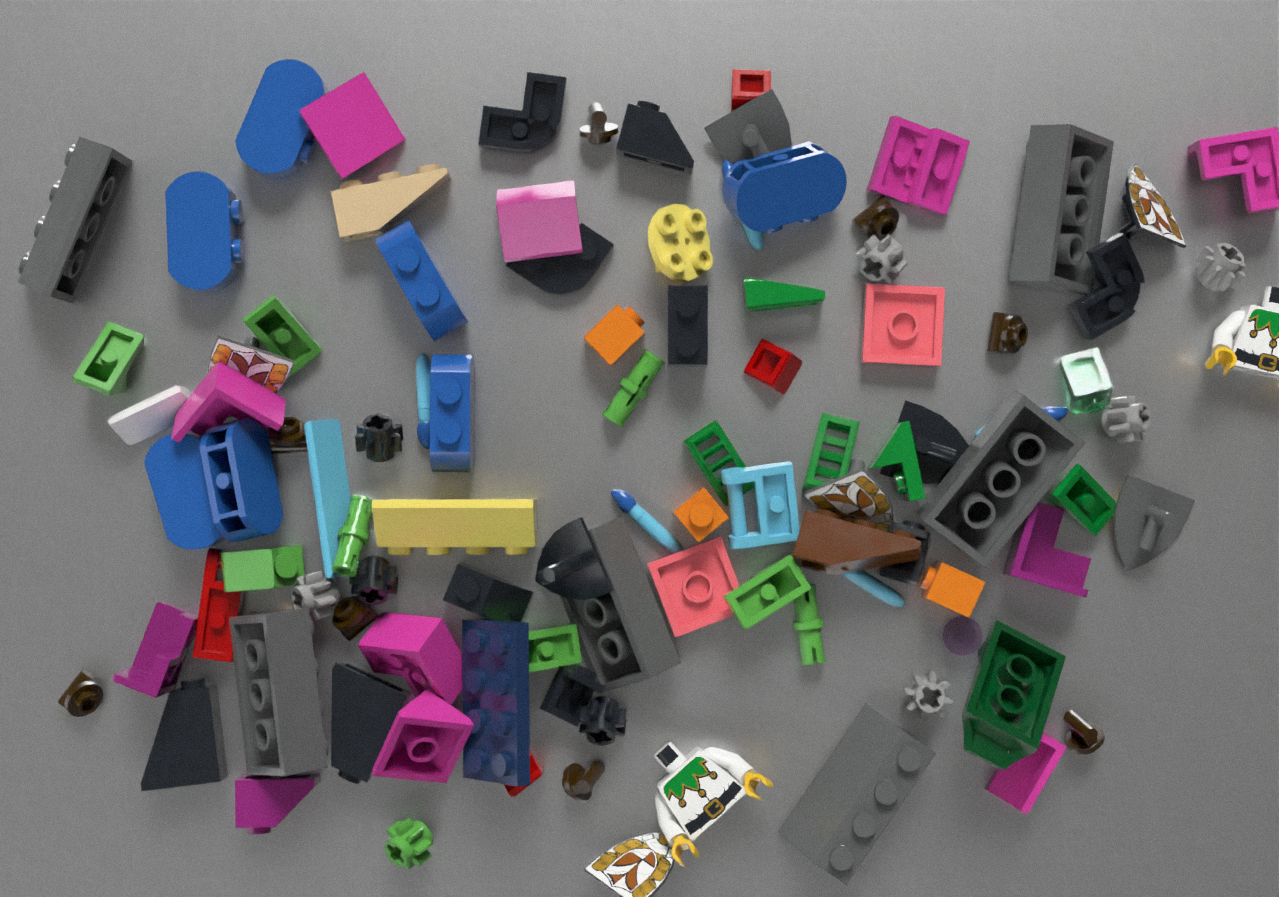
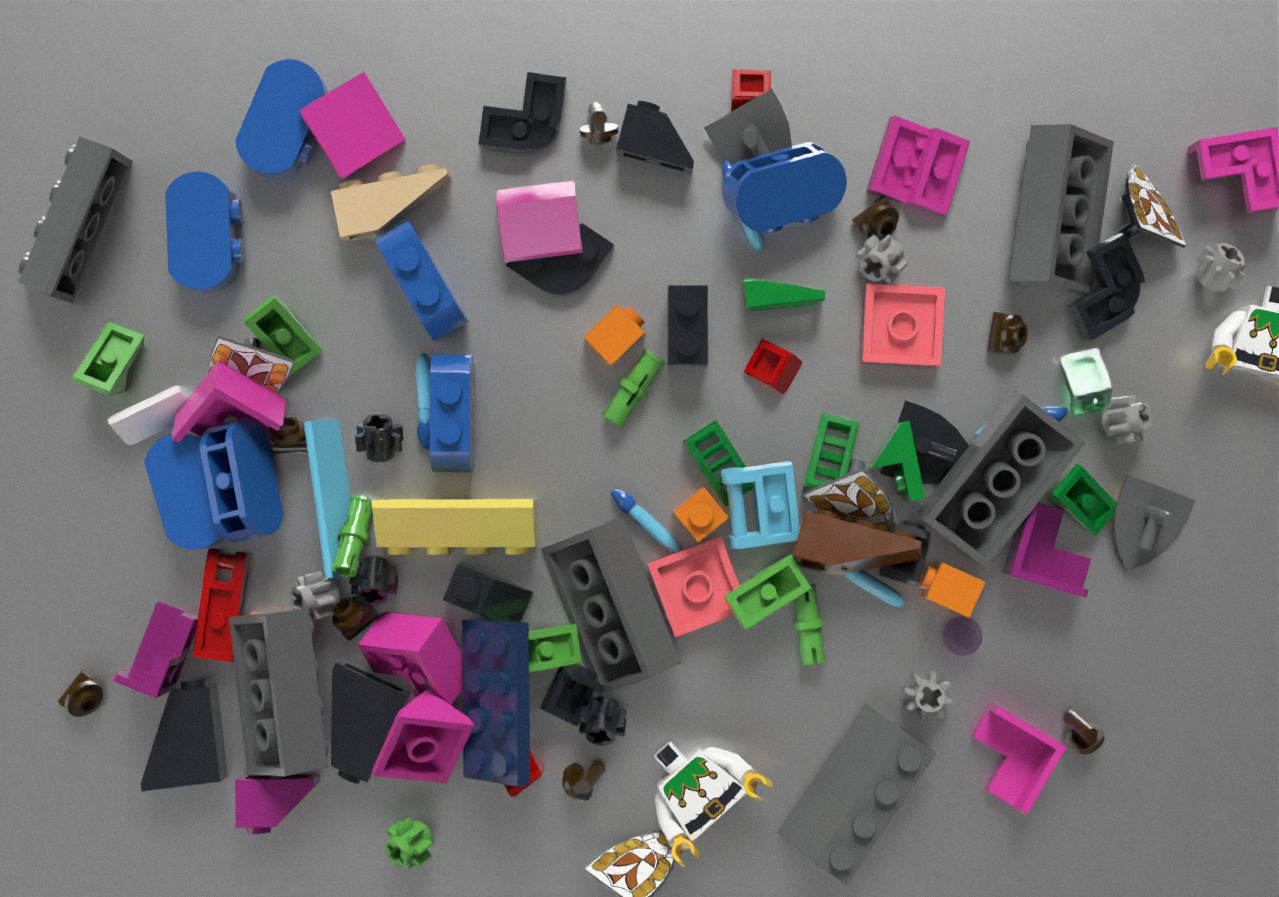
bright green slope [221,545,304,592] -> none
black shield [535,517,614,600] -> none
light yellow plate [647,204,713,282] -> none
dark green slope [962,620,1066,770] -> none

